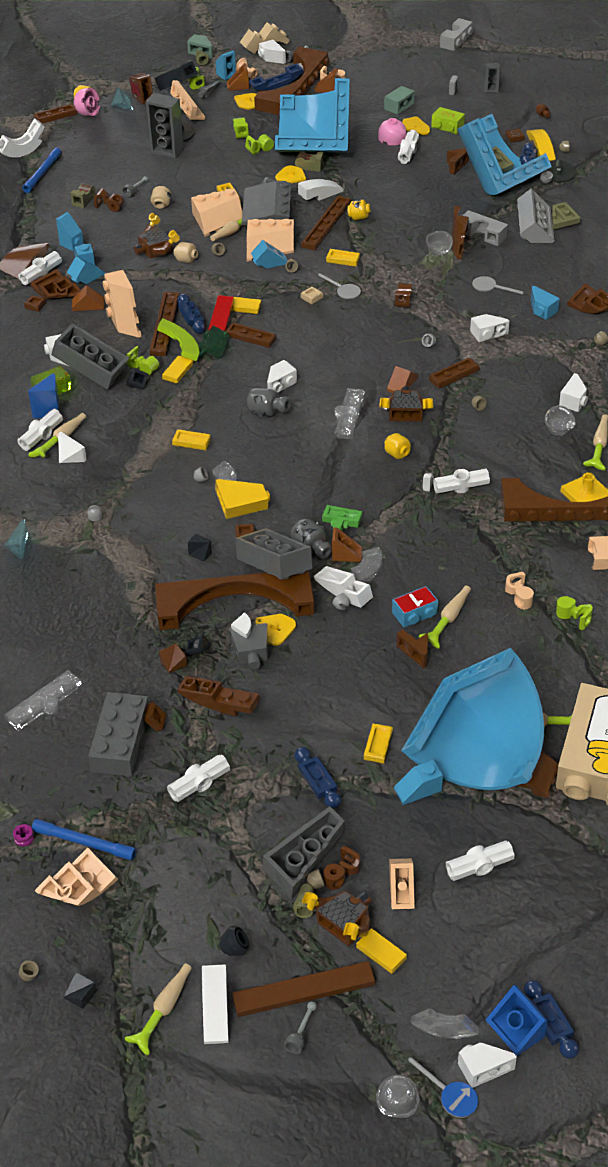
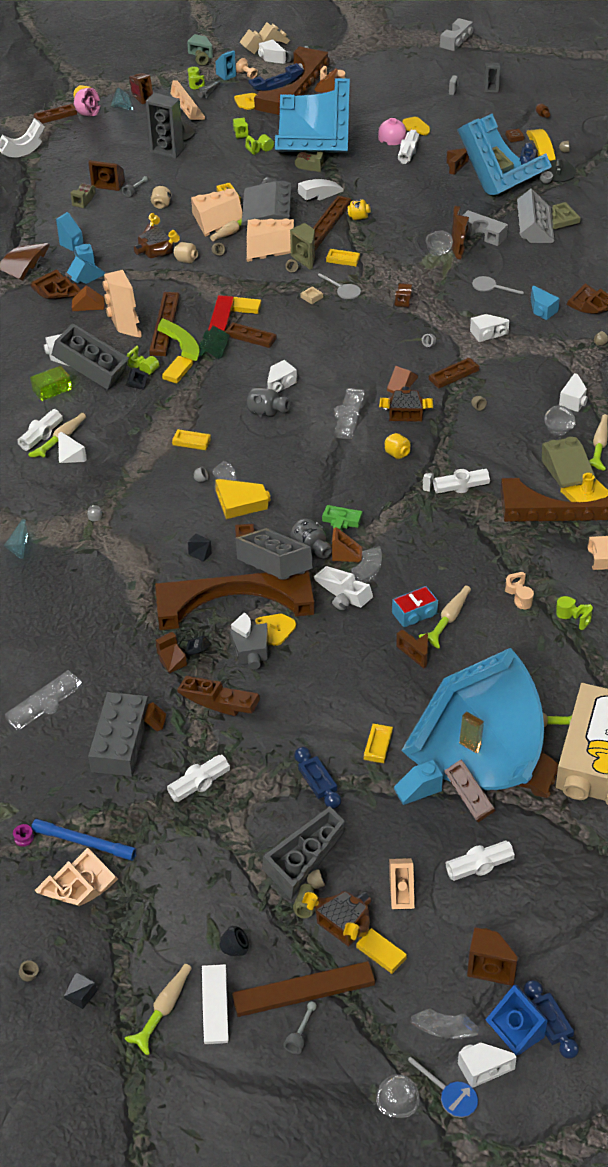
white piece [18,251,62,285] -> none
blue piece [22,147,62,193] -> none
reddish brown tile [24,295,46,312] -> none
blue slope [28,373,59,419] -> none
reddish brown leg [94,188,124,212] -> none
black slope [154,60,198,91] -> none
dark blue plate [177,294,205,334] -> none
dark orange slope [226,63,249,91] -> none
dark azure slope [251,240,288,269] -> none
yellow piece [275,165,306,183] -> none
reddish brown leg [324,846,360,890] -> none
sand green brick [384,86,415,115] -> none
lime brick [432,107,465,134] -> none
none -> reddish brown slope [89,160,125,191]
none -> reddish brown tile [156,632,177,655]
none -> olive slope [290,223,315,270]
none -> tile [444,759,496,822]
none -> tile [459,711,484,753]
none -> reddish brown slope [467,927,518,986]
none -> olive slope [542,437,596,488]

